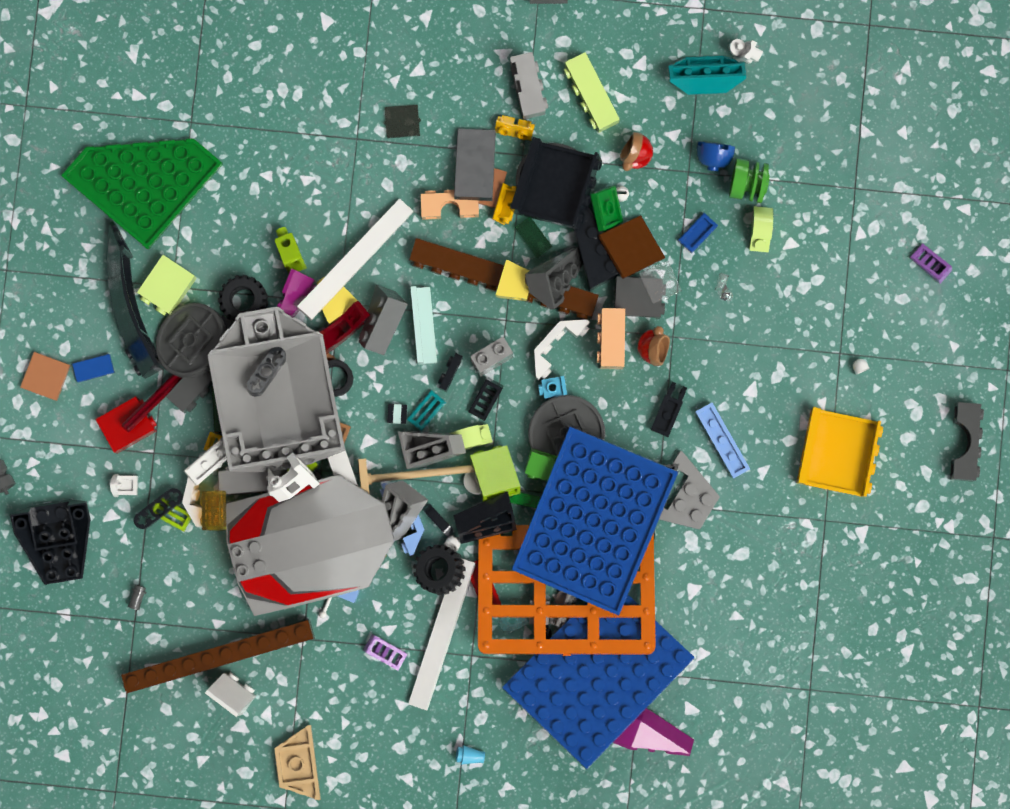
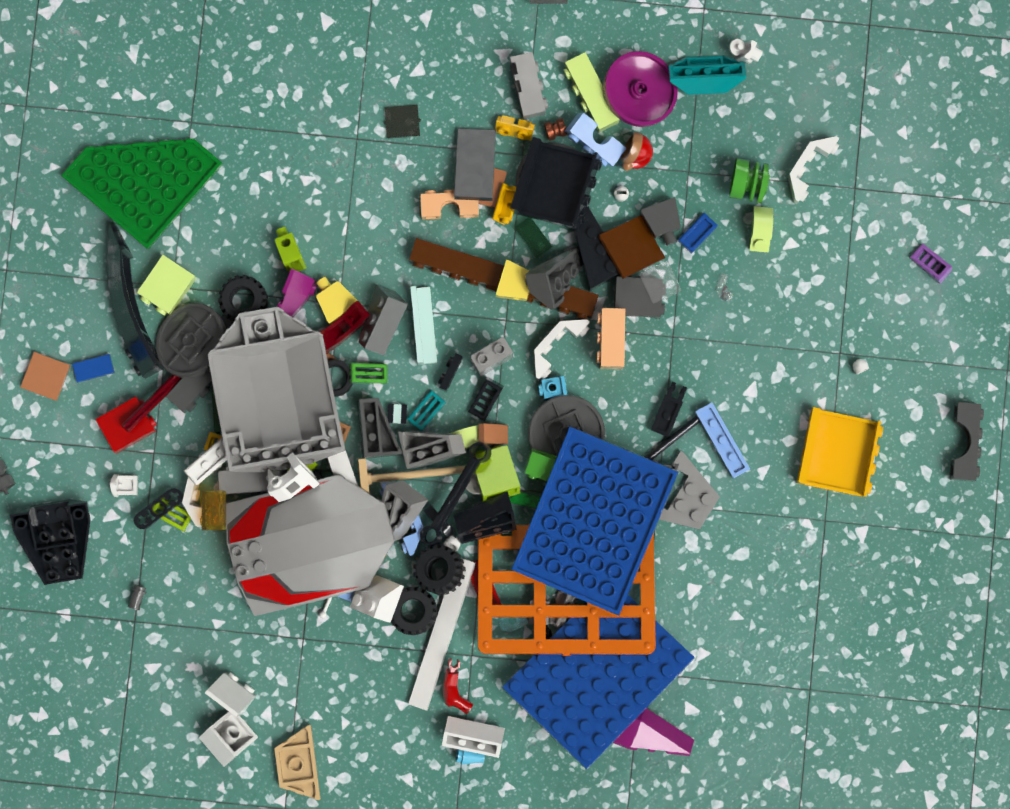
reddish brown brick [121,620,315,694] -> none
black beam [247,347,286,397] -> none
white tile [297,199,413,321] -> none
slope [363,634,407,671] -> none
green tile [591,186,623,231] -> none
medium nougat piece [637,326,670,366] -> none
blue cylinder [697,141,736,171] -> none
none -> white slope [199,712,258,767]
none -> bright green tile [349,363,387,384]
none -> white slope [350,575,404,622]
none -> dark grey wedge [357,398,403,459]
none -> black tyre [391,587,437,635]
none -> black piece [420,442,491,546]
none -> white brick [442,716,505,758]
none -> red arm [443,658,473,714]
none -> nougat tile [478,423,508,445]
none -> copper wheel [544,118,568,141]
none -> light blue arch [565,113,627,167]
none -> magenta dish [603,51,678,127]
none -> dark grey torso [640,197,681,246]
none -> black bar [645,416,700,460]
none -> white slope [788,136,839,205]

